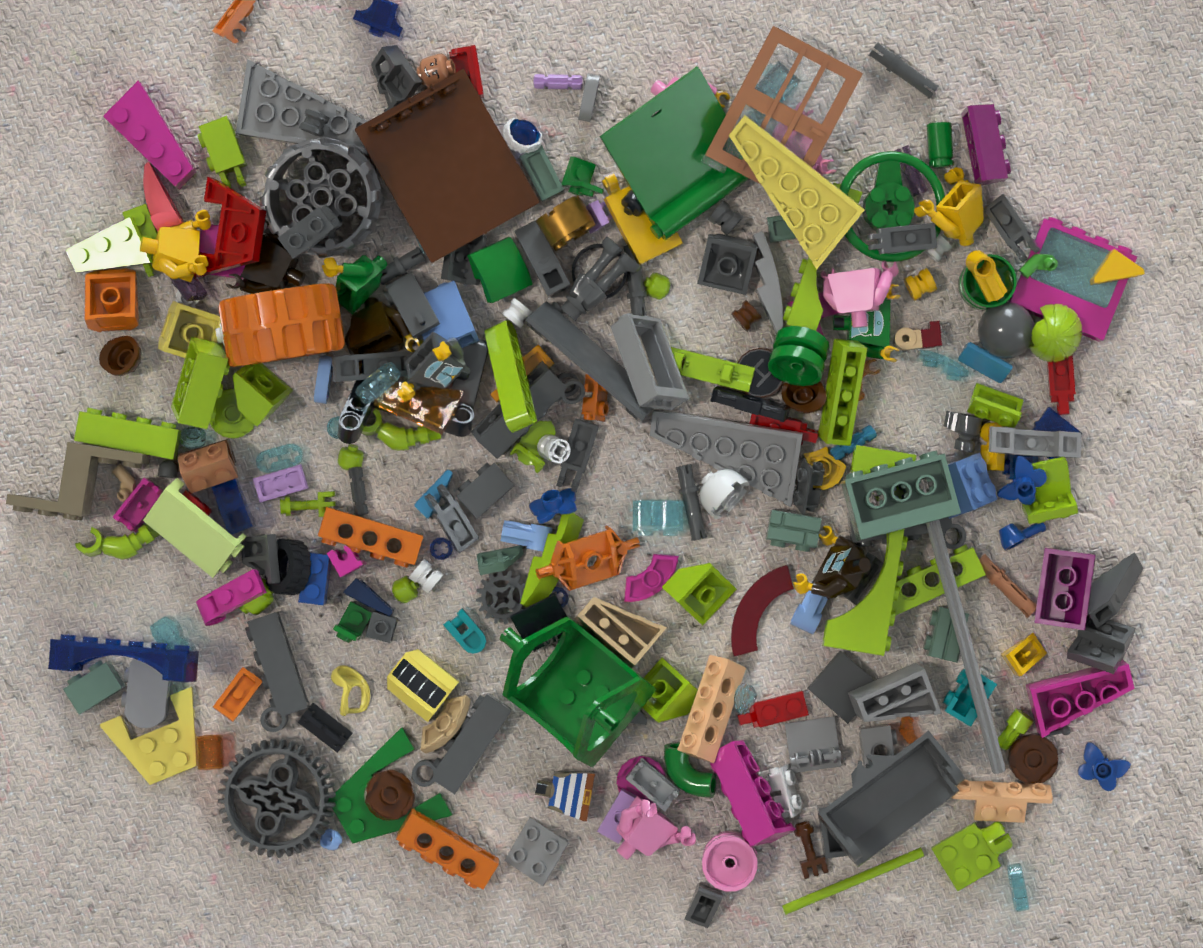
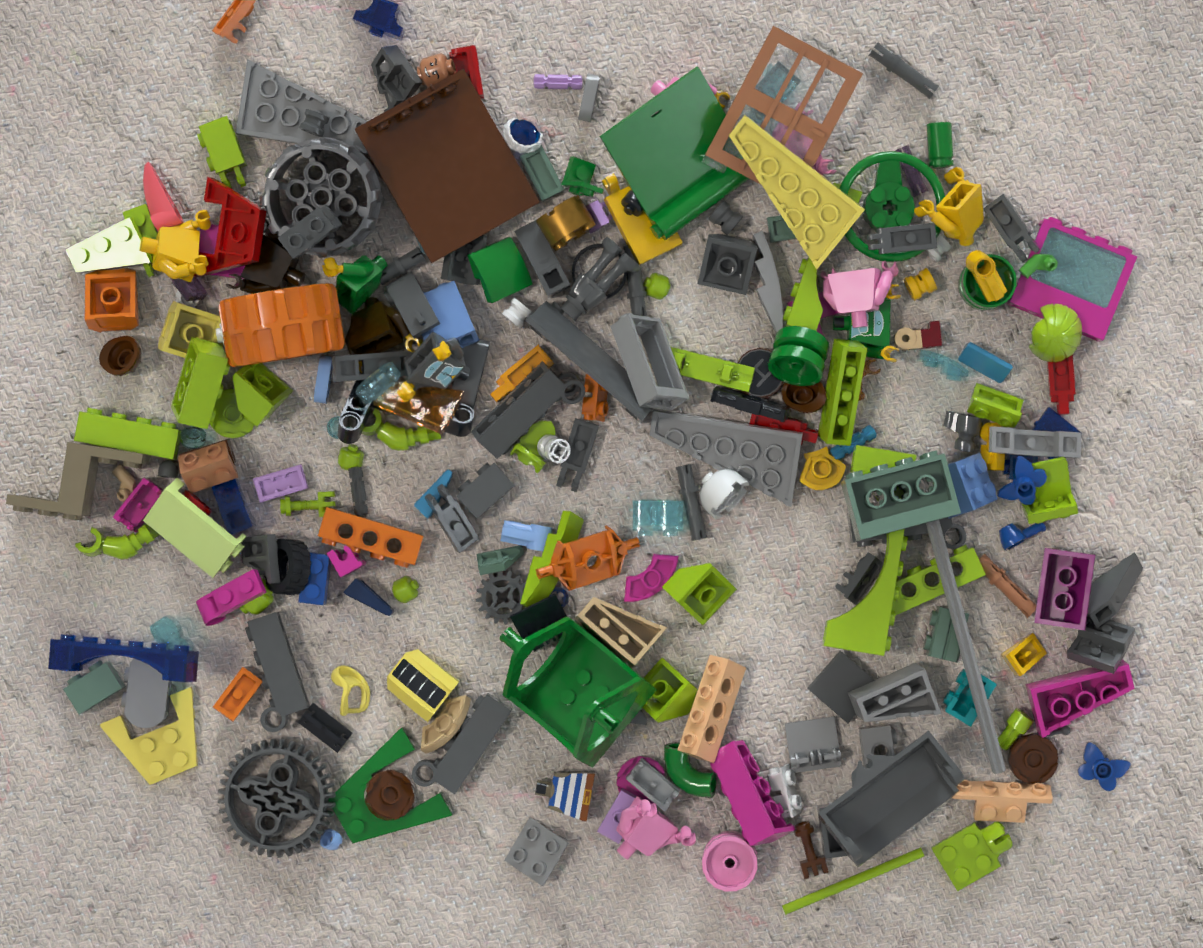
dark pink wedge [103,80,196,190] -> none
clear orange piece [196,735,225,770] -> none
clear light blue beam [256,444,304,473] -> none
green bracket [333,601,372,643] -> none
dark grey brick [365,611,398,643] -> none
orange brick [396,808,499,890] -> none
white wheel [409,559,444,594] -> none
clear blue bush [430,537,453,560] -> none
teal plate [443,608,487,654] -> none
lime beam [484,319,537,433] -> none
blue animal [529,488,577,524] -> none
dark grey slope [684,883,723,928] -> none
reddish brown wheel [731,300,762,332] -> none
dark red tile [731,565,794,657] -> none
clear light blue tile [734,683,757,715] -> none
red hinge [737,690,809,728] -> none
sand green brick [766,510,822,552] -> none
light blue piece [790,580,828,635] -> none
dark grey hinge [793,458,825,515] -> none
dark brown torso [793,526,871,599] -> none
clear orange piece [898,716,918,744] -> none
magenta slope [961,104,1011,186] -> none
dark grey piece [978,302,1035,359] -> none
clear light blue beam [1007,863,1029,912] -> none
yellow slope [1090,249,1145,285] -> none

